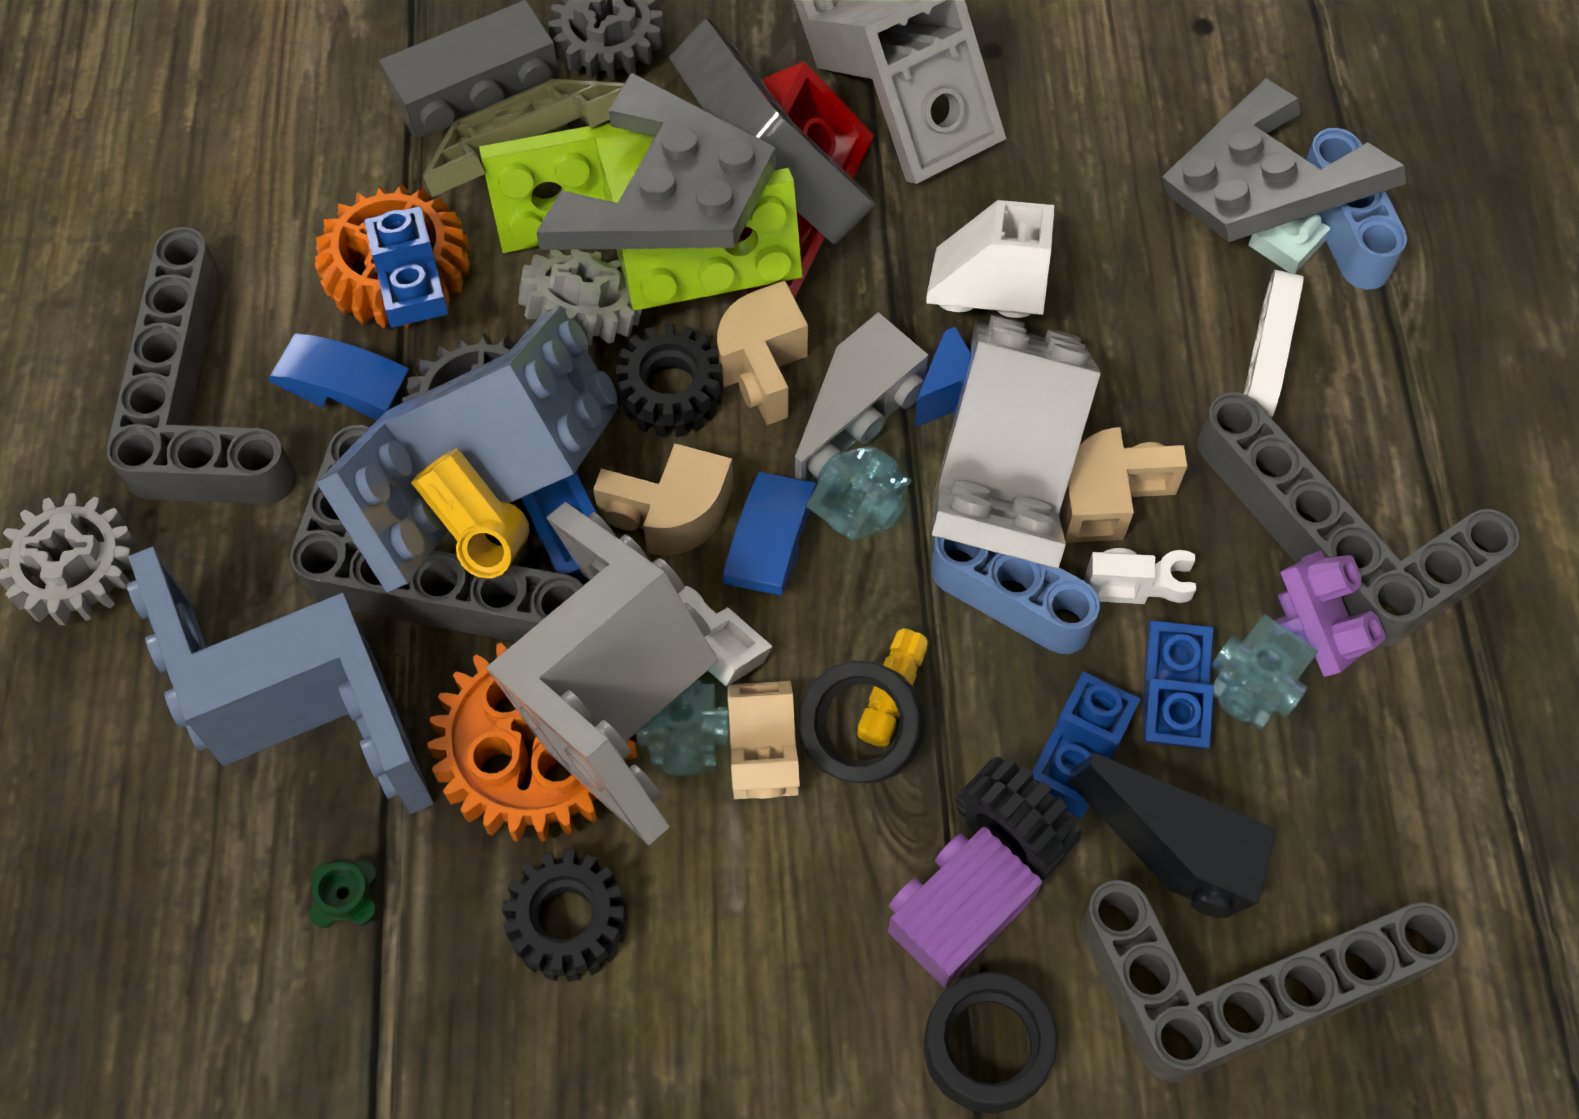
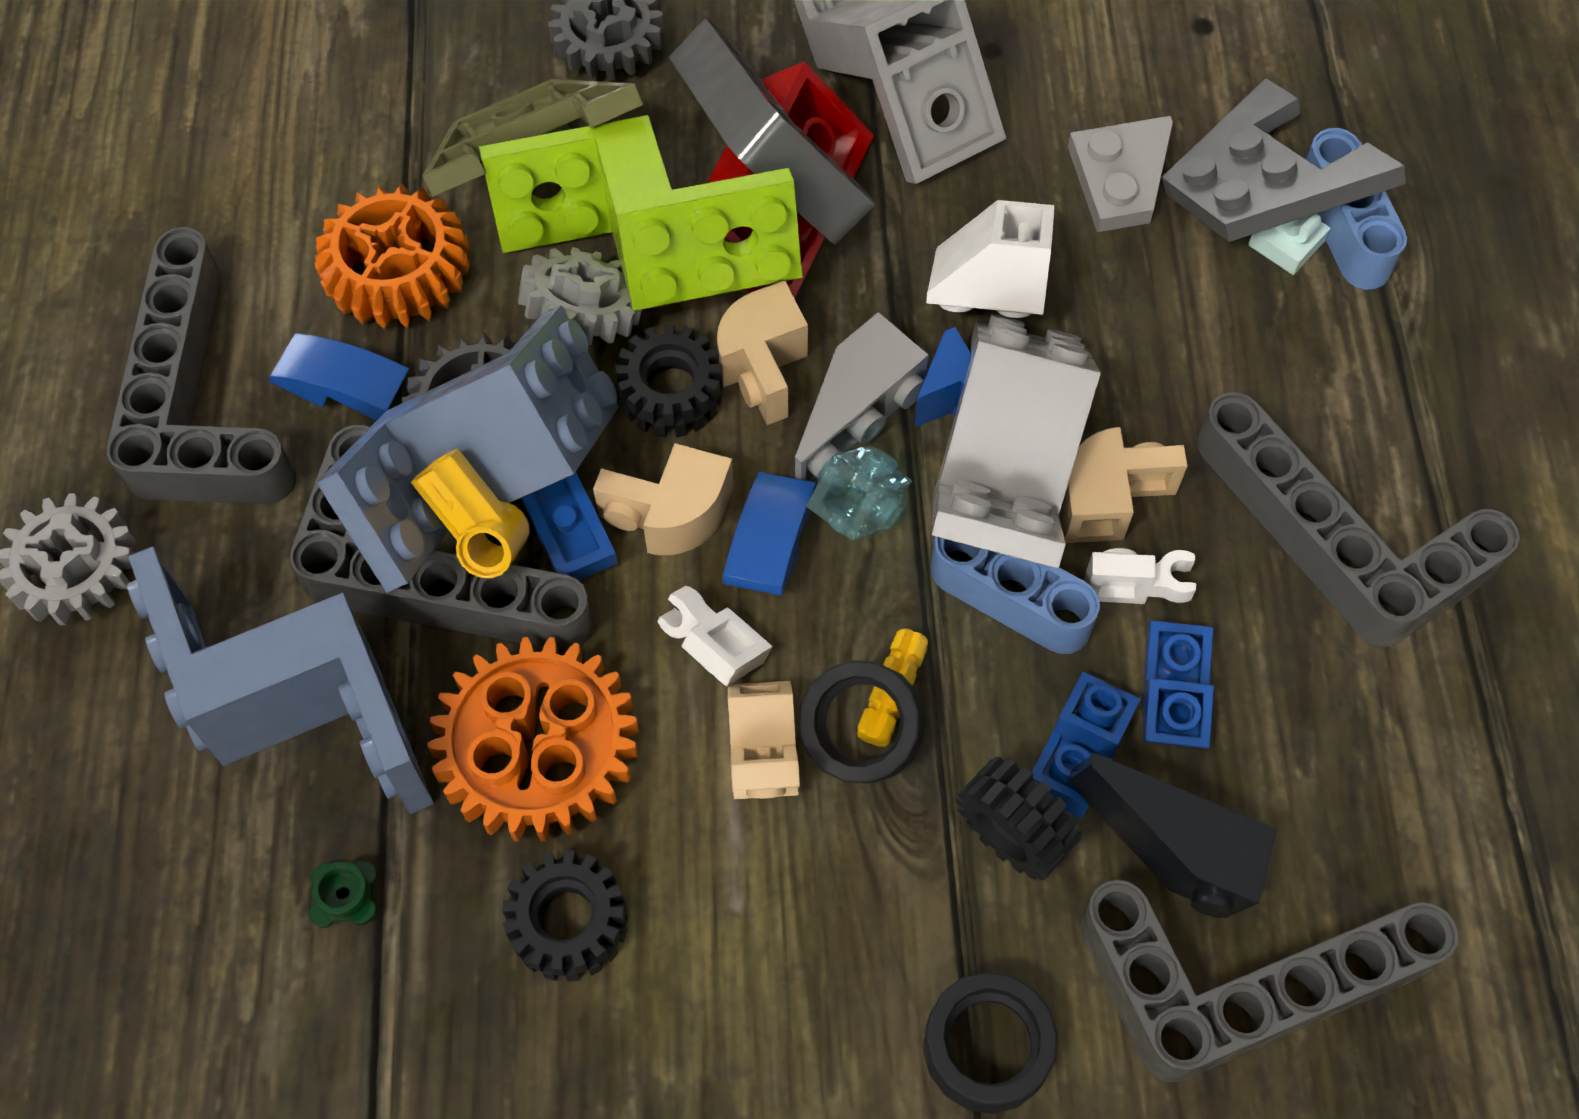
blue slope [364,206,449,328] -> none
dark grey brick [379,0,560,140] -> none
light grey bracket [486,502,719,846] -> none
dark grey wing [536,73,776,250] -> none
clear light blue brick [637,679,729,776] -> none
medium lavender brick [888,827,1042,989] -> none
clear light blue brick [1211,614,1319,730] -> none
white beam [1244,269,1304,418] -> none
medium lavender hips [1270,550,1386,677] -> none
none -> light grey wing [1067,116,1173,232]

